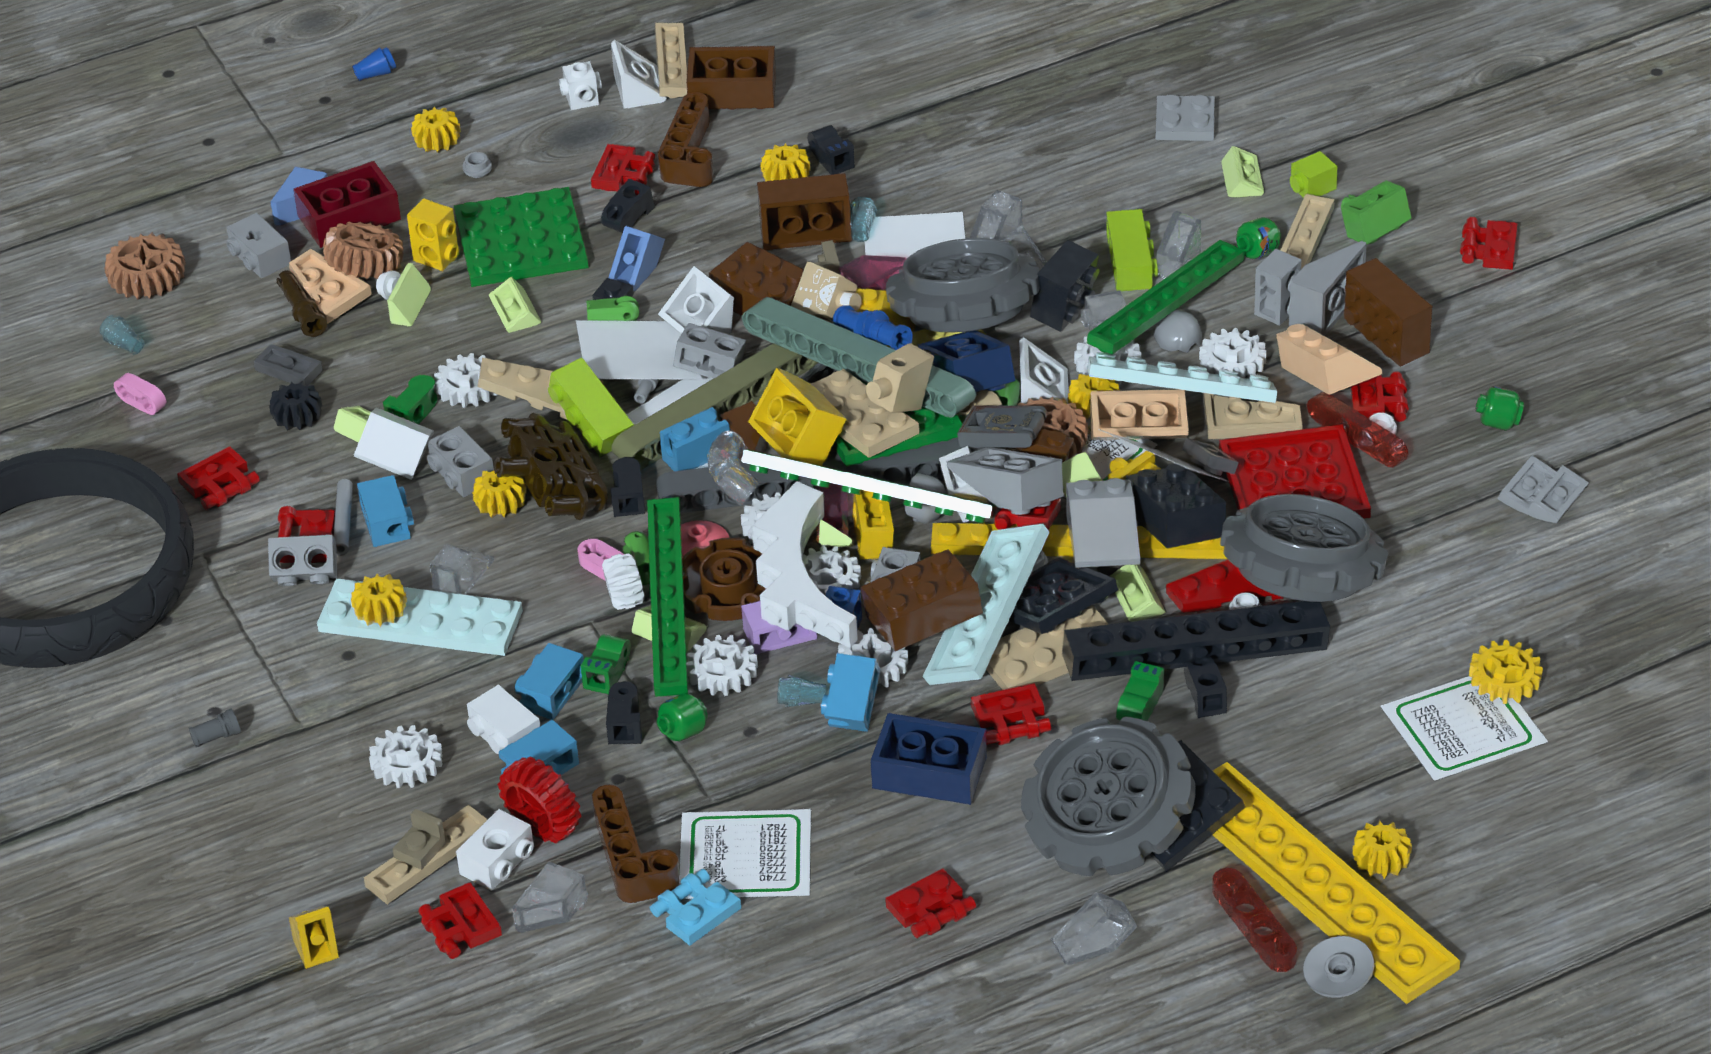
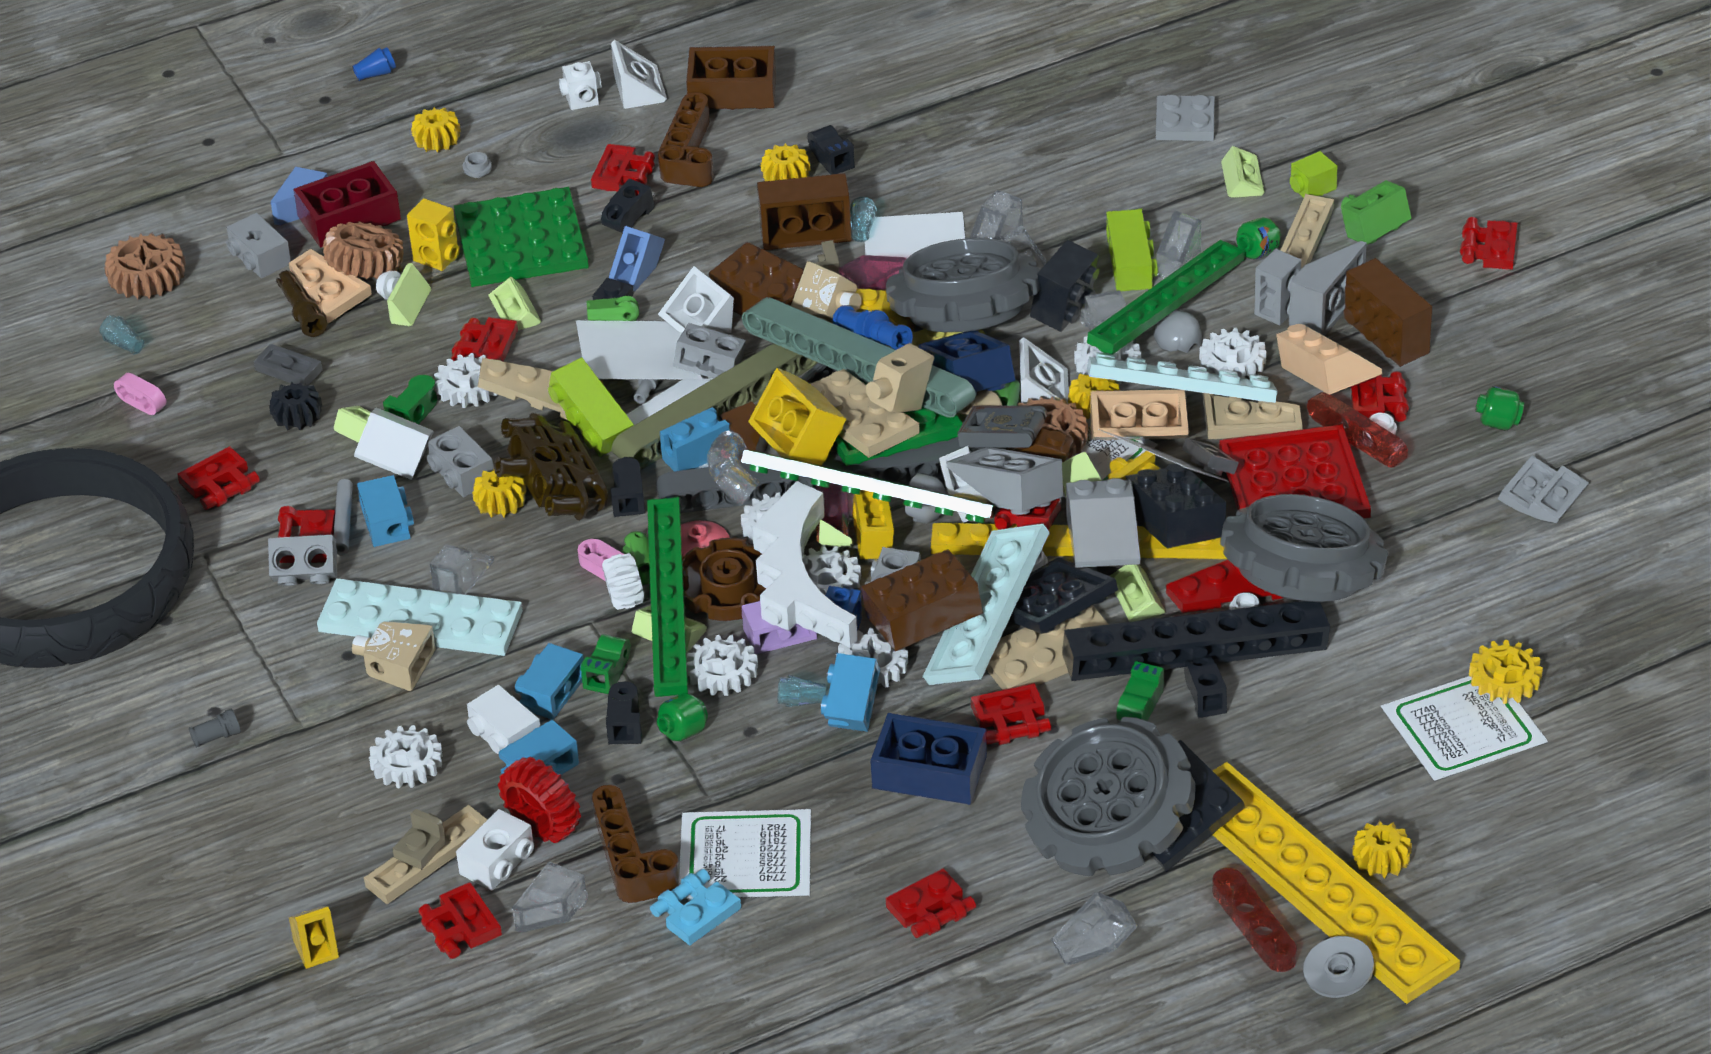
yellow gear [351,573,407,627] -> none
tan plate [655,23,687,98] -> none
none -> tan torso [352,621,436,691]
none -> red plate [451,317,518,362]

